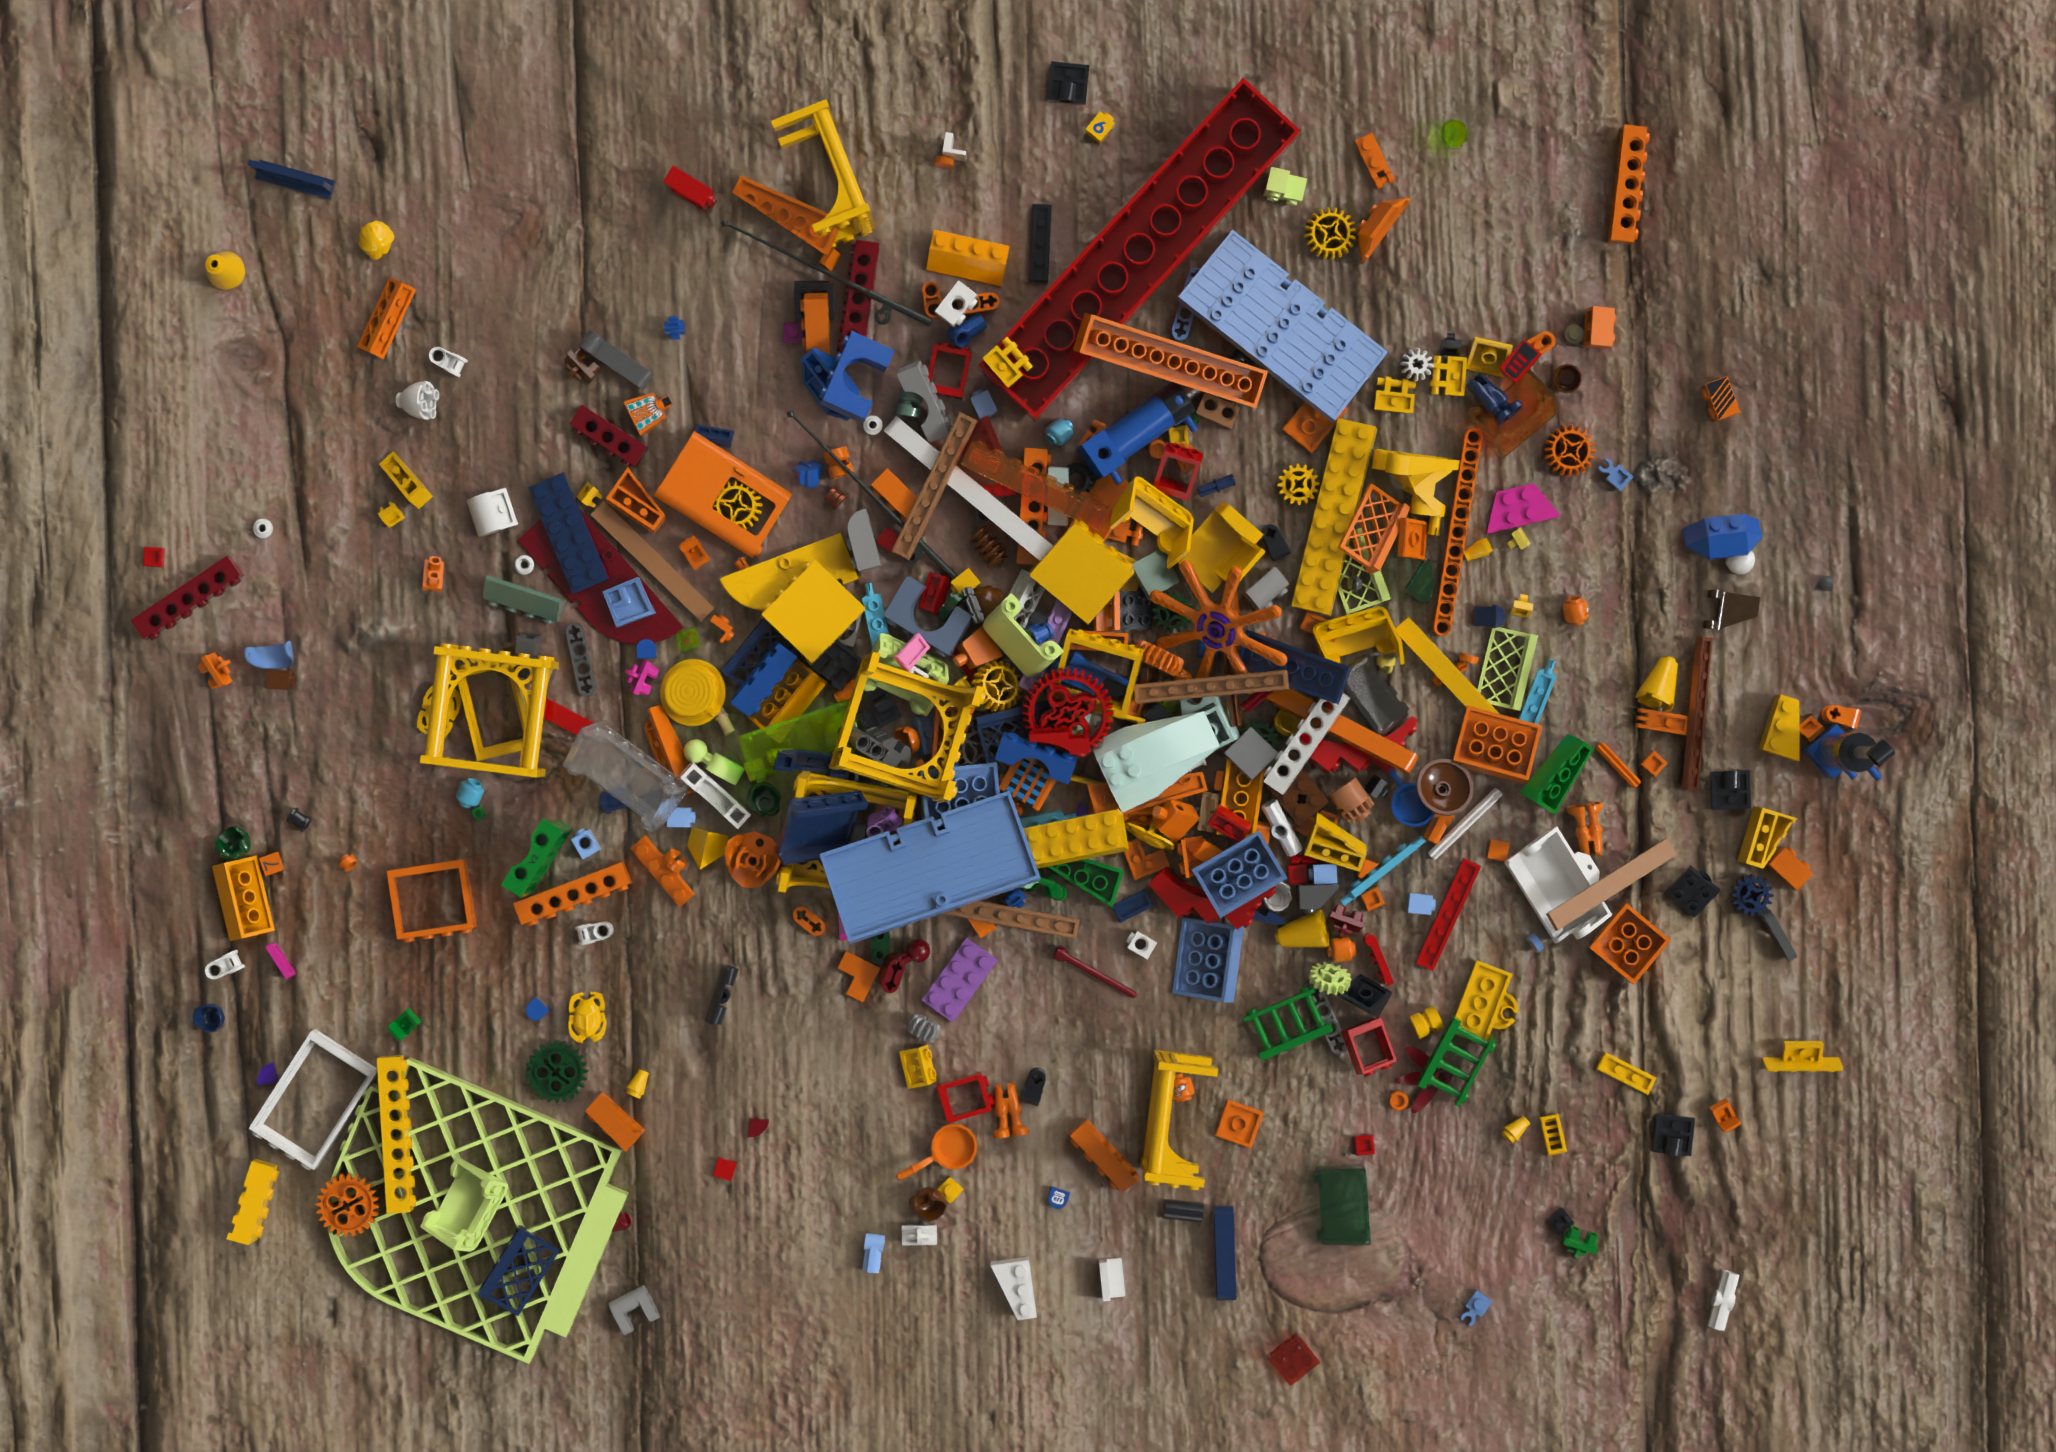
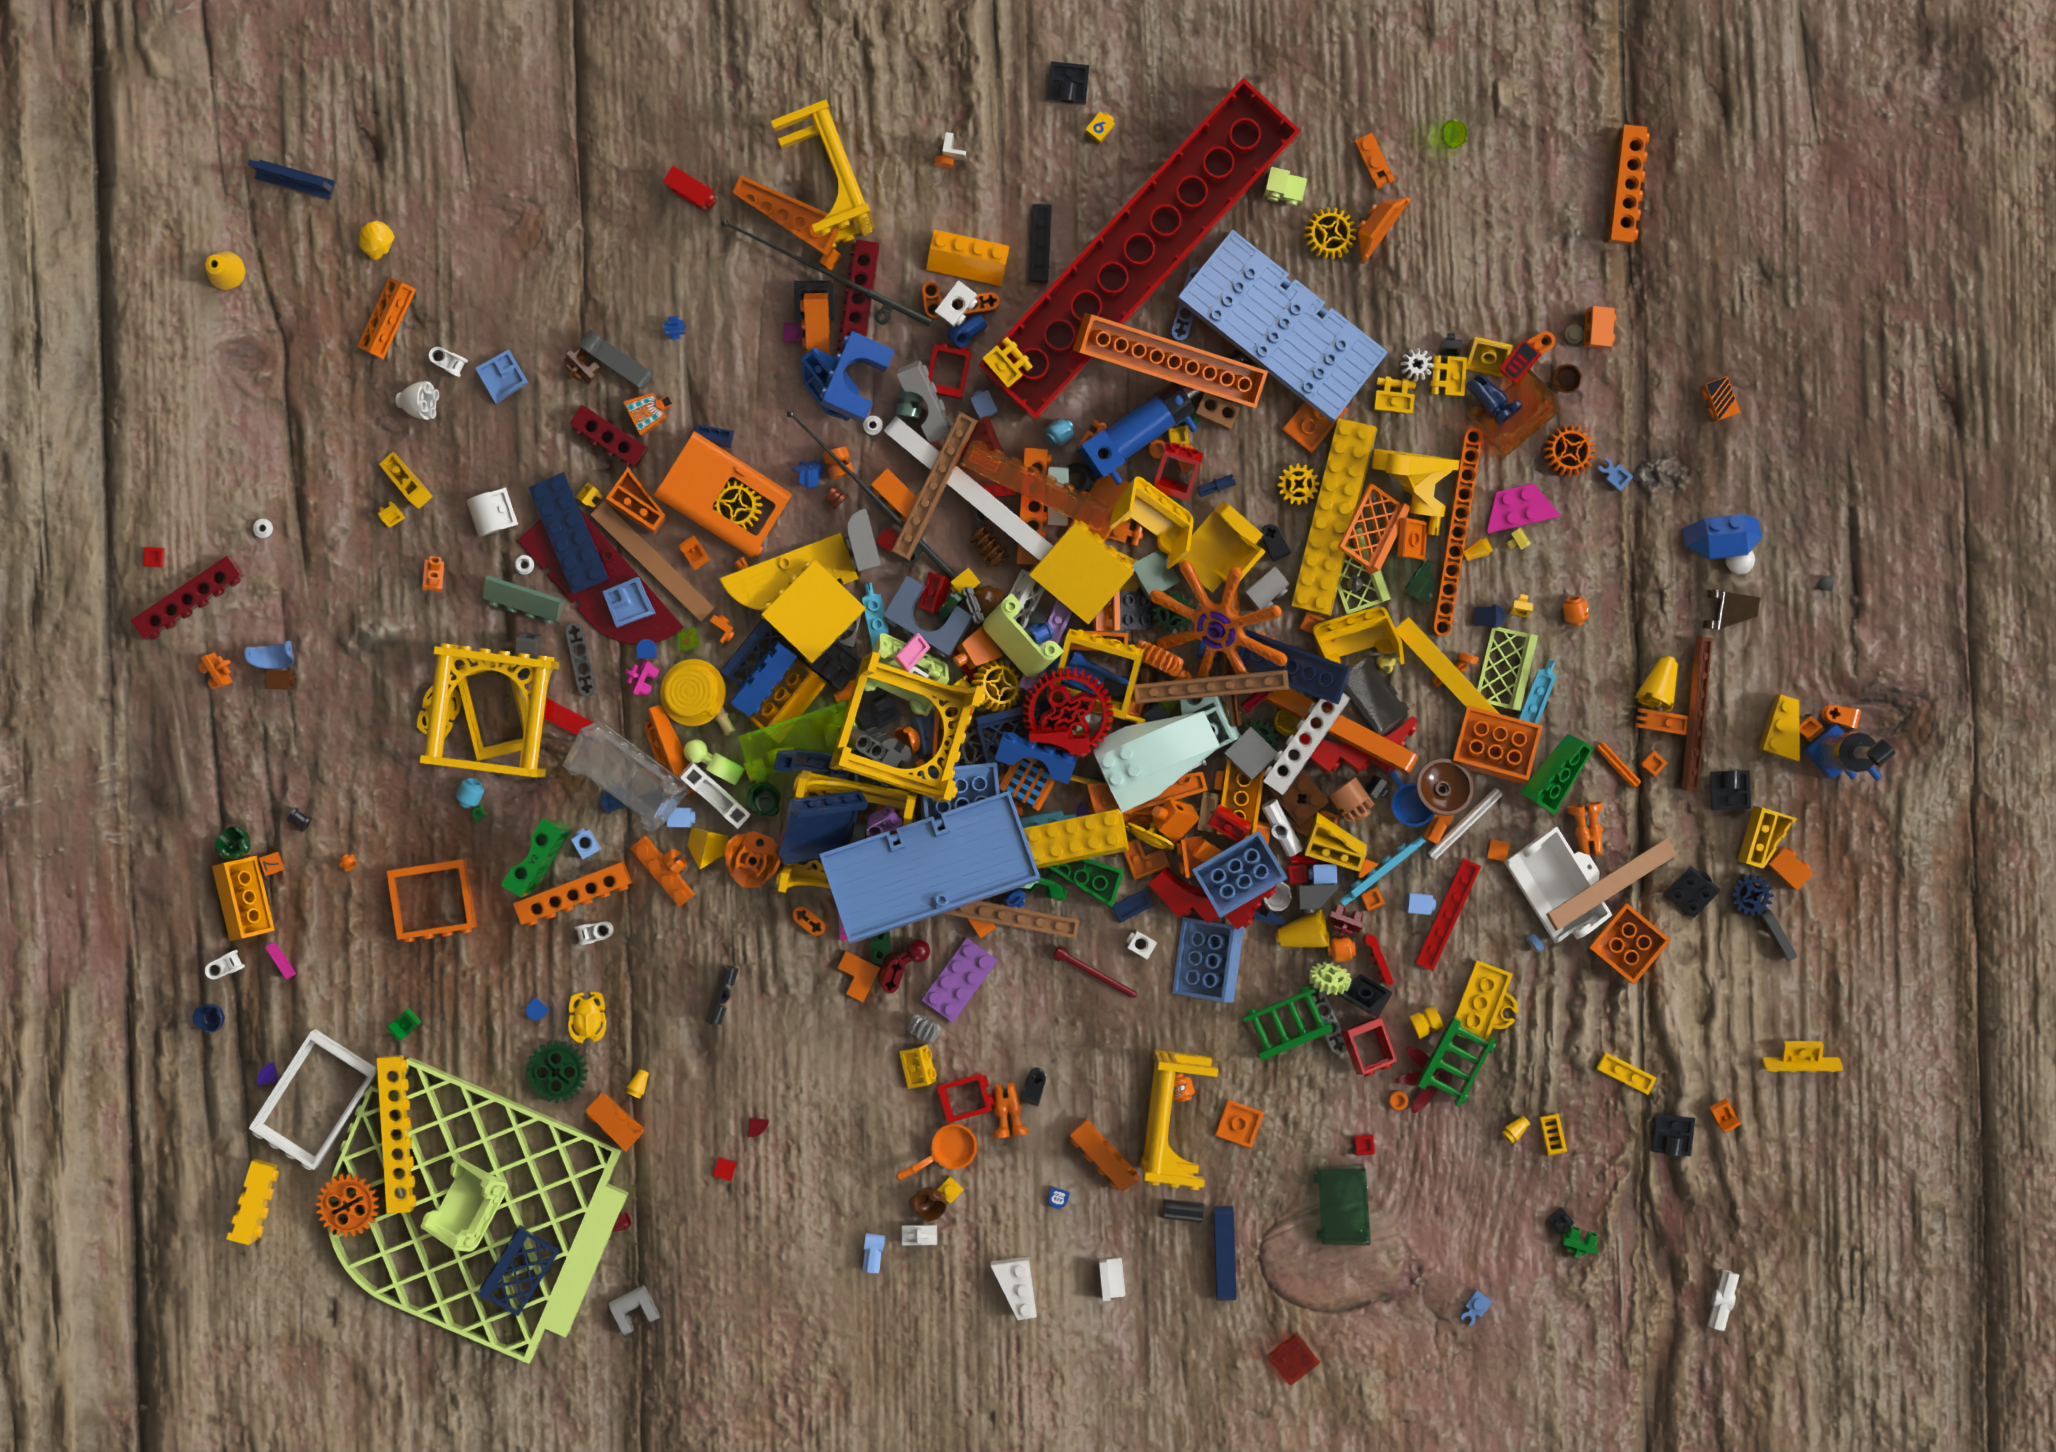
none -> medium blue plate [475,349,529,404]

